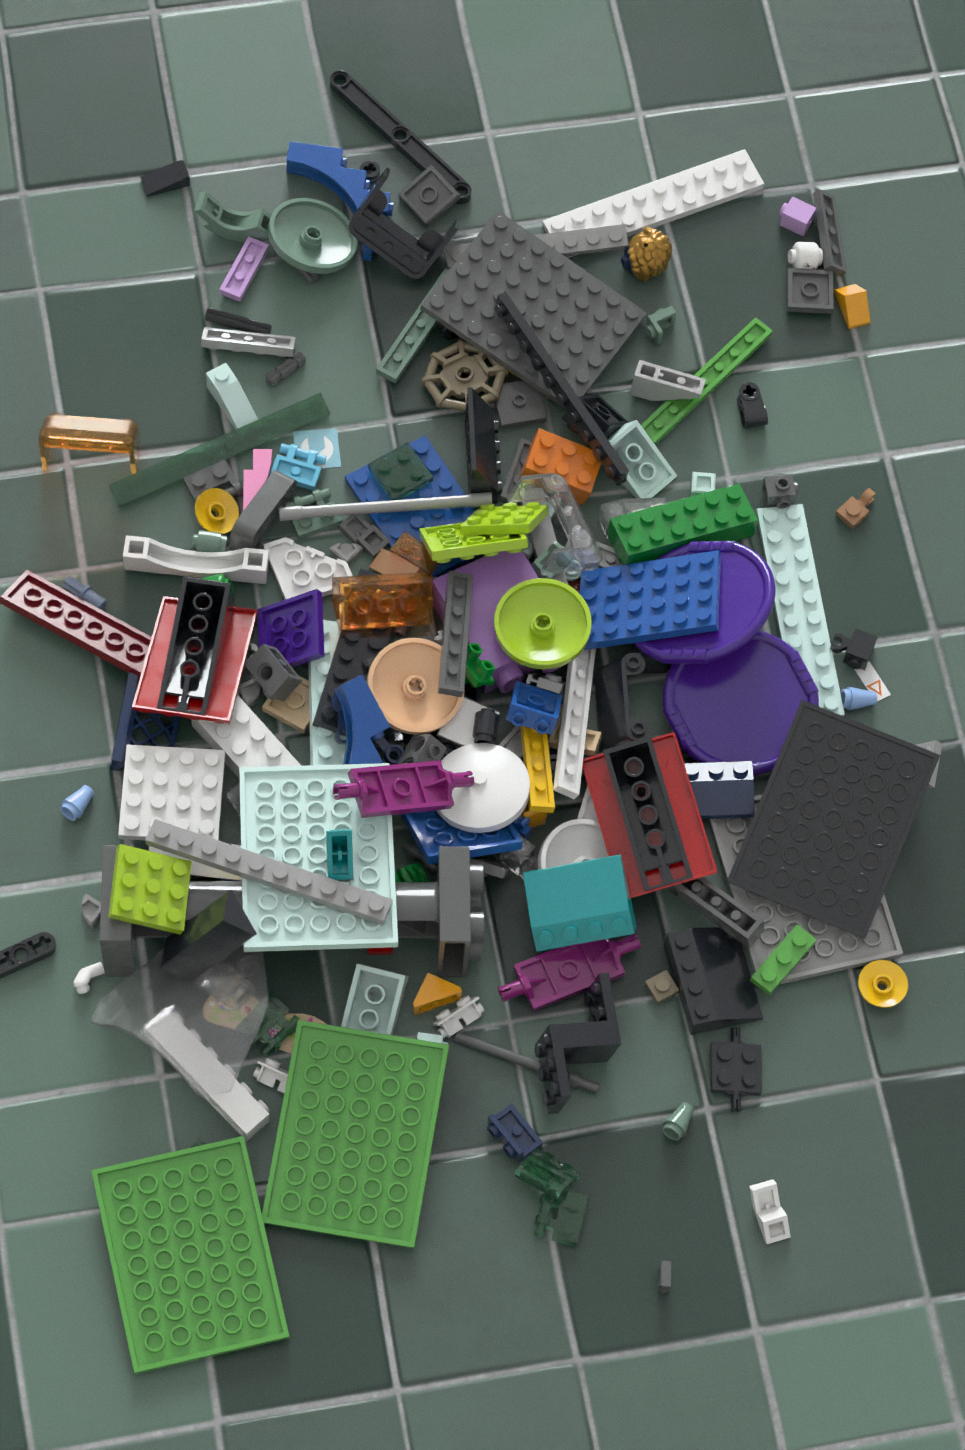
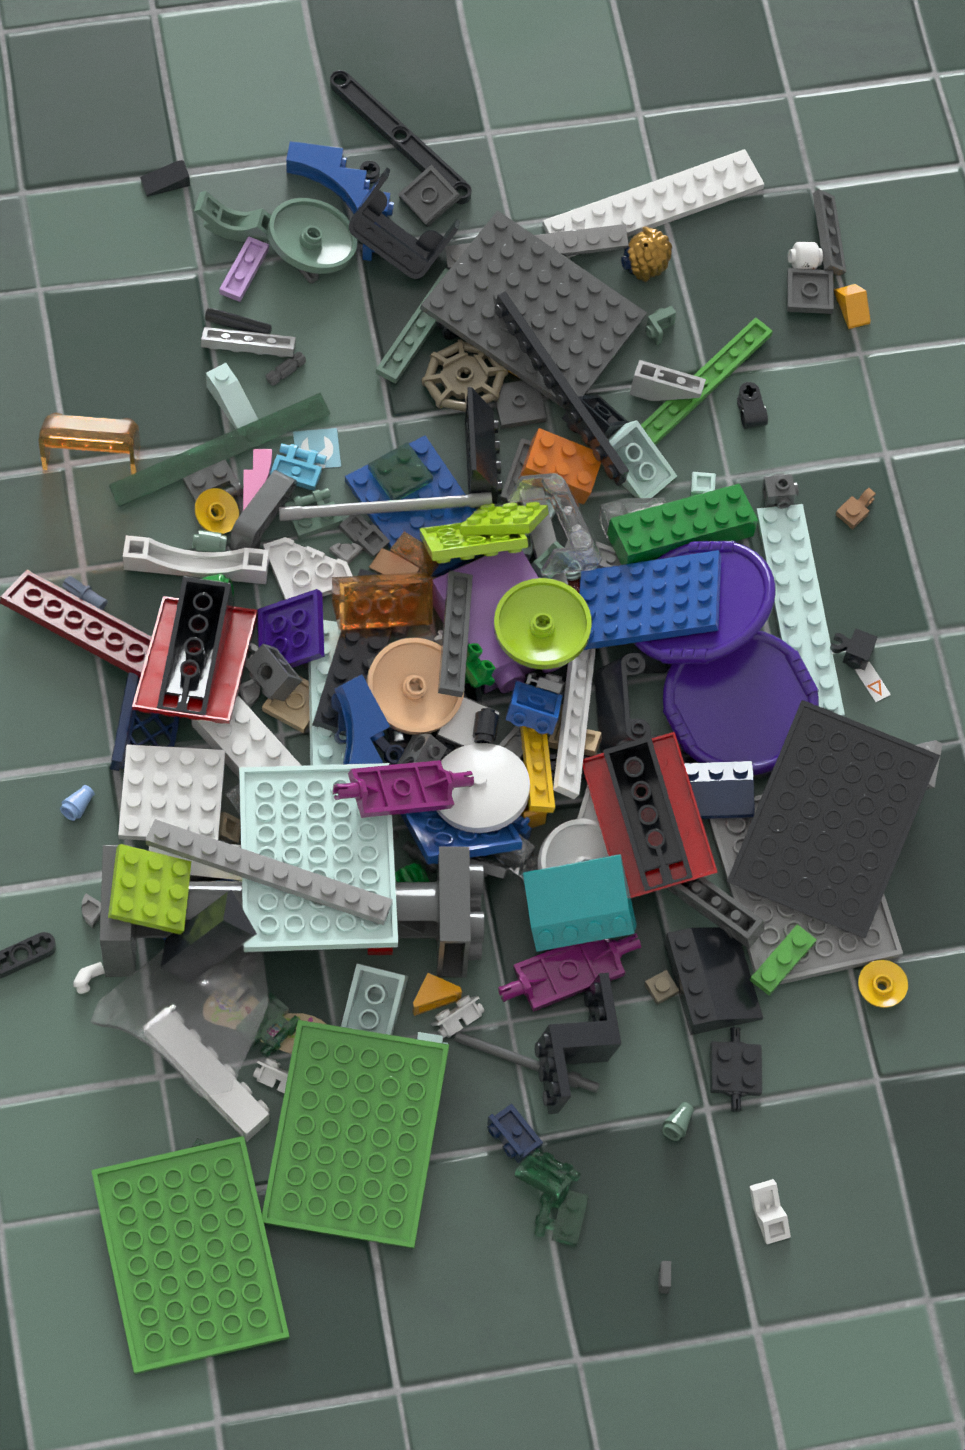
teal slope [326,829,354,880] -> none
lavender brick [779,196,816,237] -> none
light blue cone [840,687,877,711] -> none
none -> dark tan plate [219,812,241,844]

